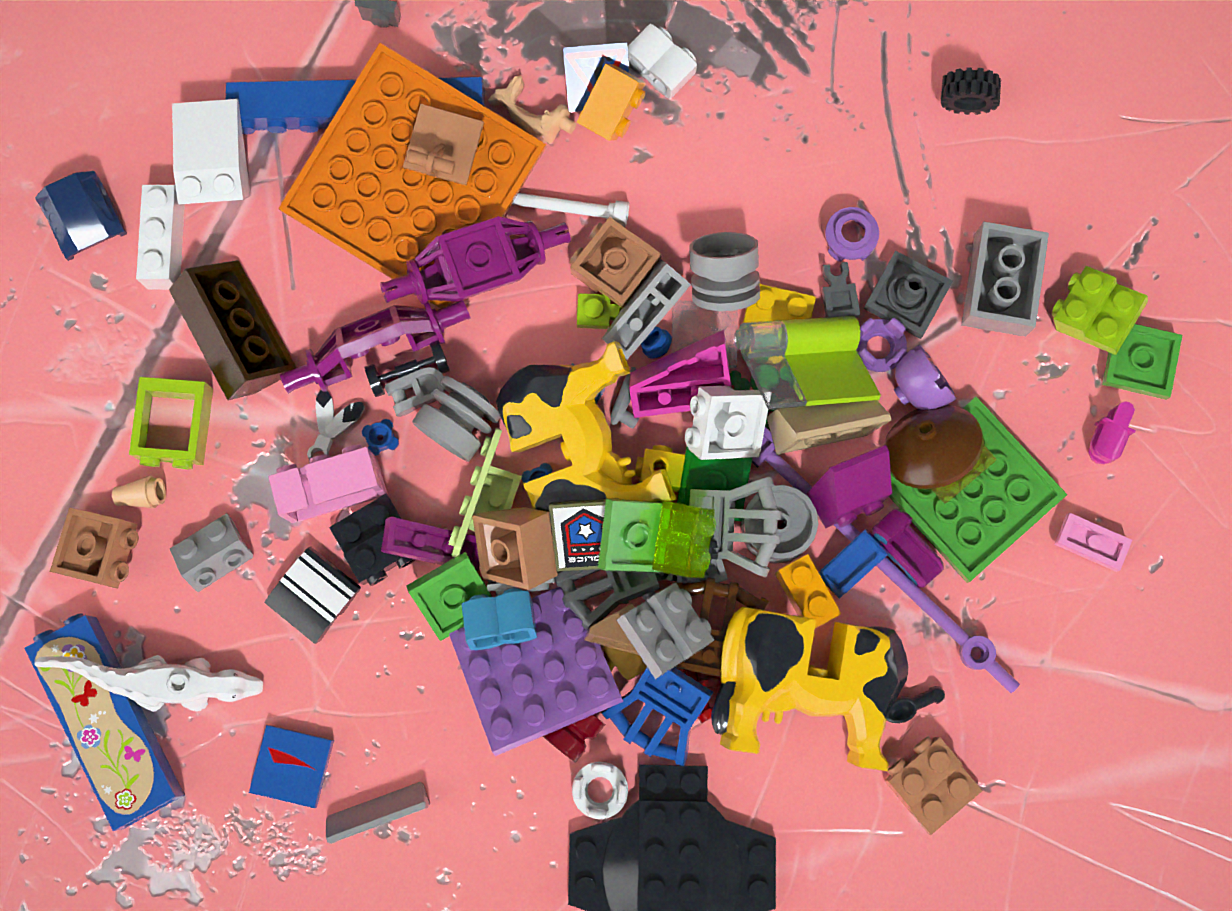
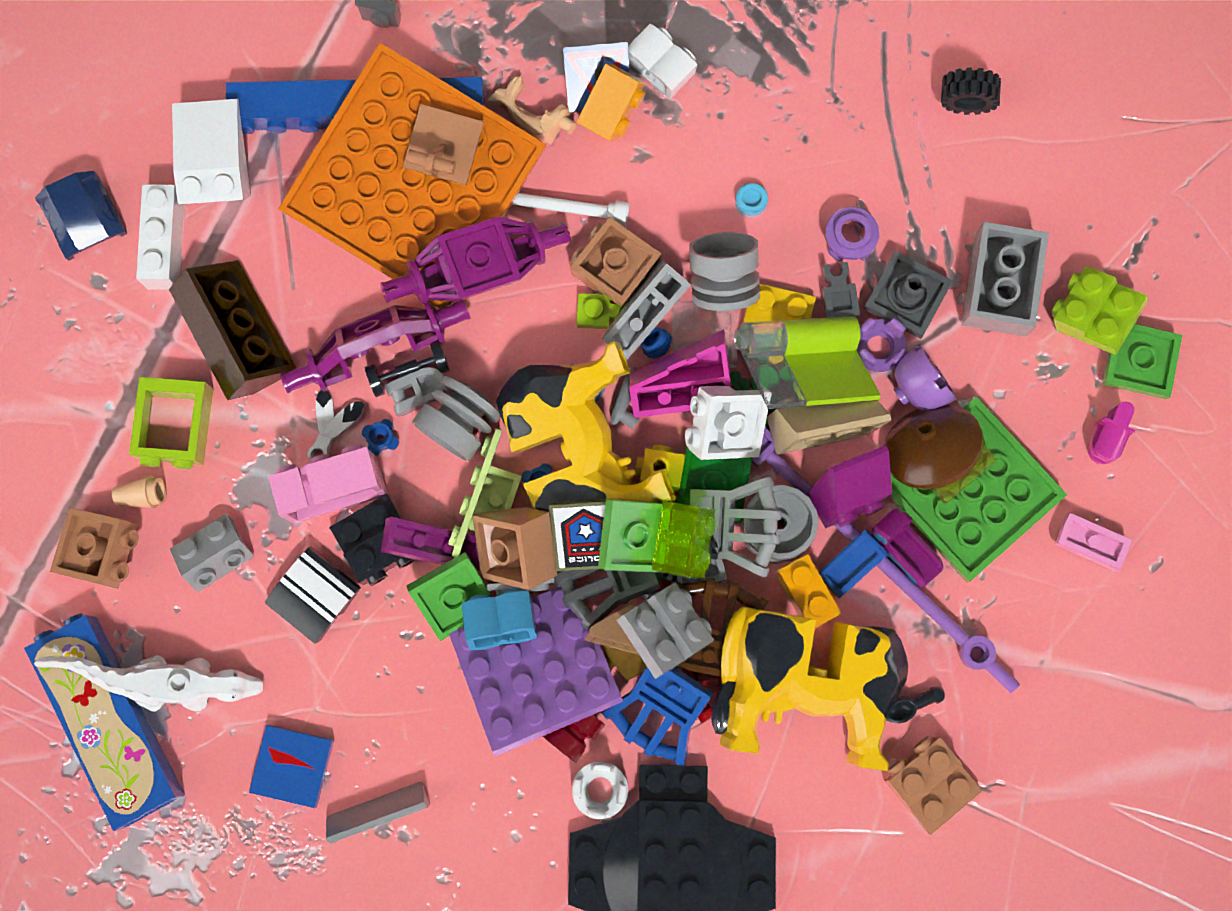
none -> medium azure tile [735,183,768,217]

